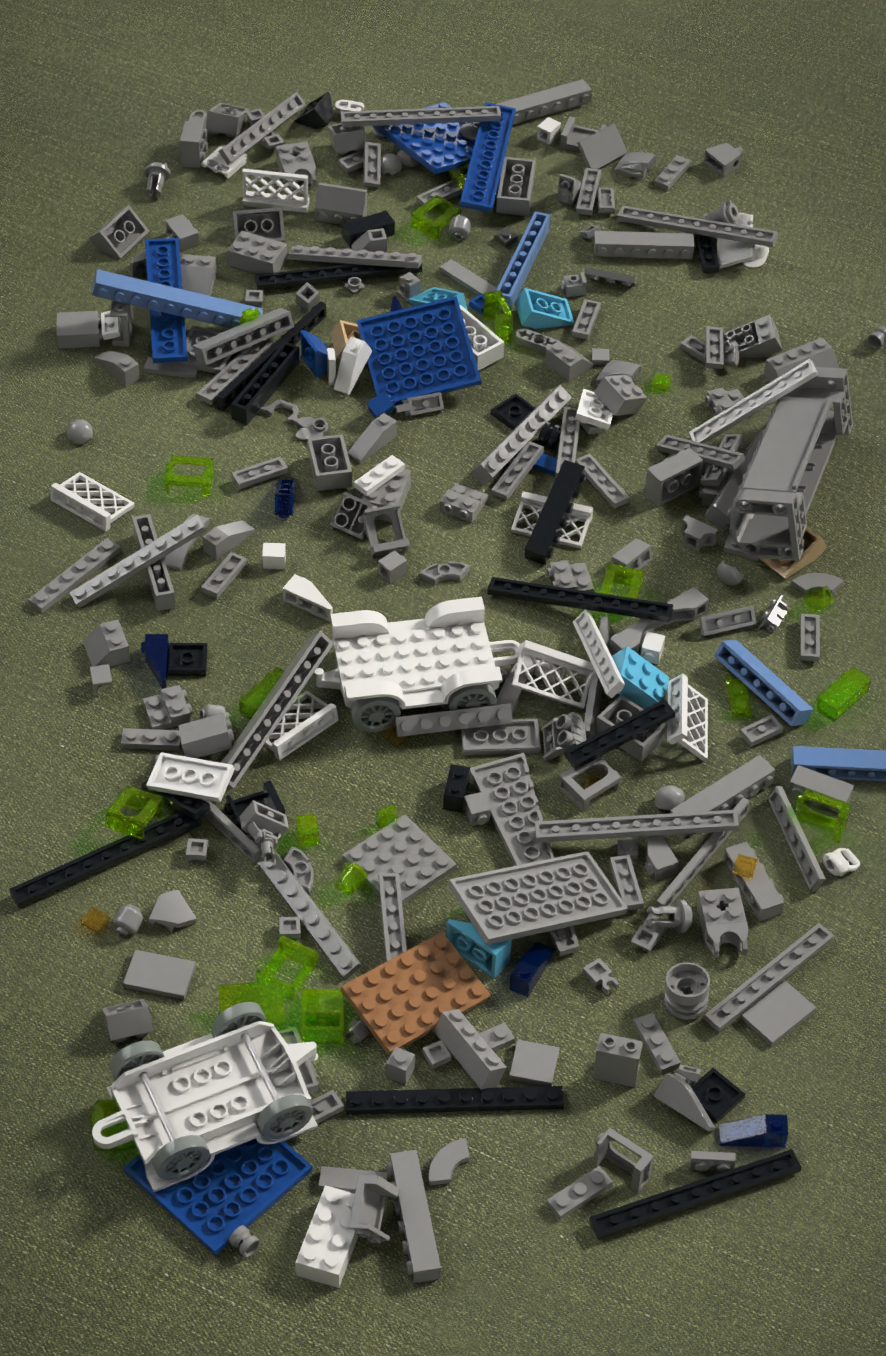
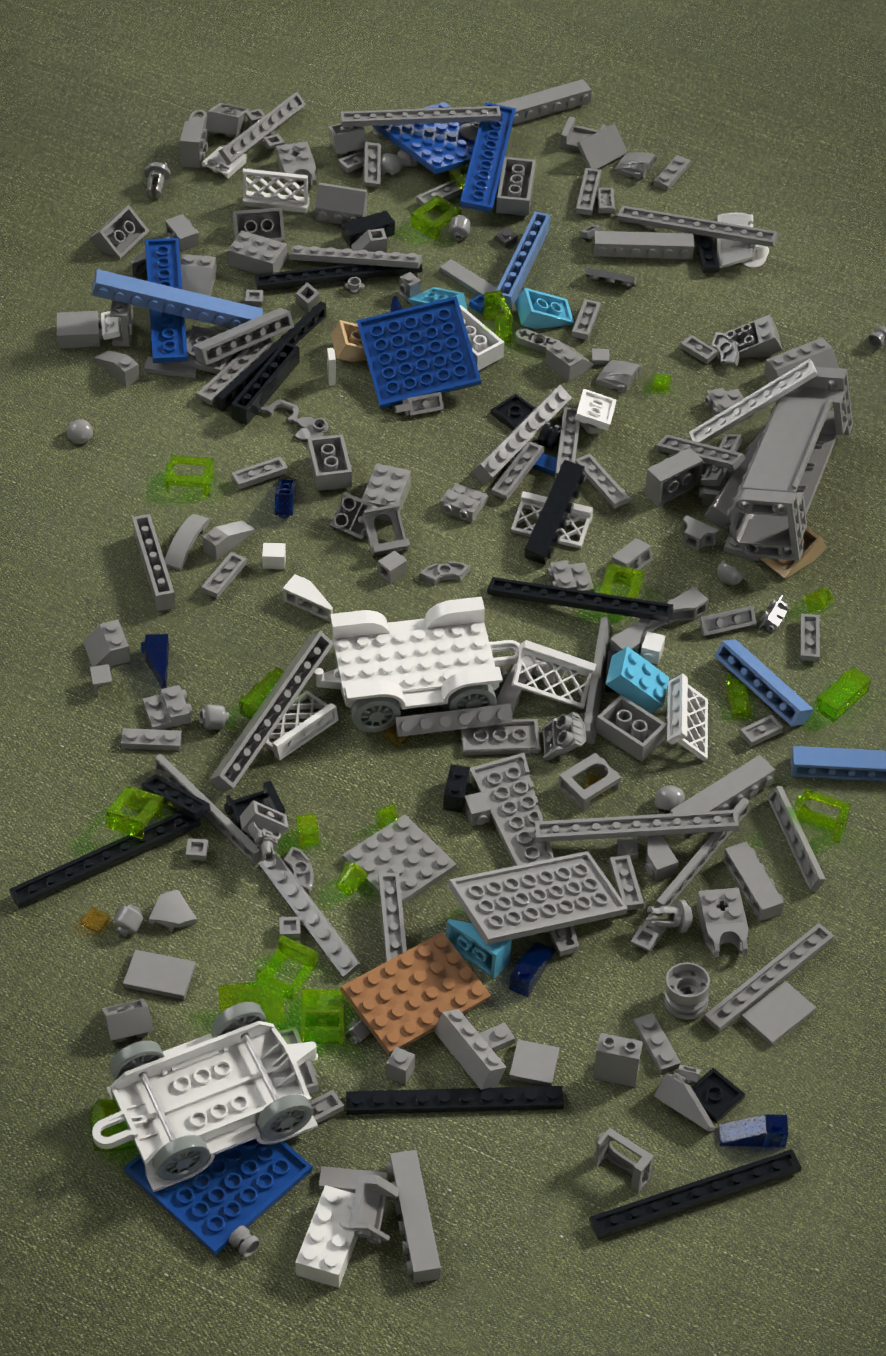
light grey plate [28,538,121,613] -> none
white fence [50,472,135,532] -> none
light grey plate [69,515,207,608] -> none
white plate [146,752,235,802] -> none
black tile [168,643,208,676] -> none
light grey brick [179,713,234,758] -> none
clear neon green plate [238,308,260,324] -> none
black slope [295,92,333,129] -> none
blue slope [300,330,328,378] -> none
white slope [334,337,372,395] -> none
white plate [335,100,365,114] -> none
light grey slope [348,413,397,464] -> none
white plate [354,455,405,496] -> none
blue brick [367,391,395,419] -> none
light grey plate [422,1040,451,1069] -> none
light grey tile [429,1138,470,1186] -> none
white brick [537,117,561,145] -> none
light grey plate [546,1166,613,1220] -> none
light grey slope [557,173,581,205] -> none
light grey brick [561,272,587,297] -> none
black plate [564,699,675,770] -> none
white plate [573,609,625,698] -> none
light grey plate [583,958,619,995] -> none
light grey brick [594,375,647,416] -> none
light grey plate [689,1151,736,1173] -> none
light grey piece [702,200,739,225] -> none
light grey torso [704,143,744,178] -> none
light grey plate [705,326,724,369] -> none
clear yellow tile [733,854,758,879] -> none
light grey brick [788,765,854,814] -> none
light grey tile [791,573,844,595] -> none
white piece [823,848,860,876] -> none

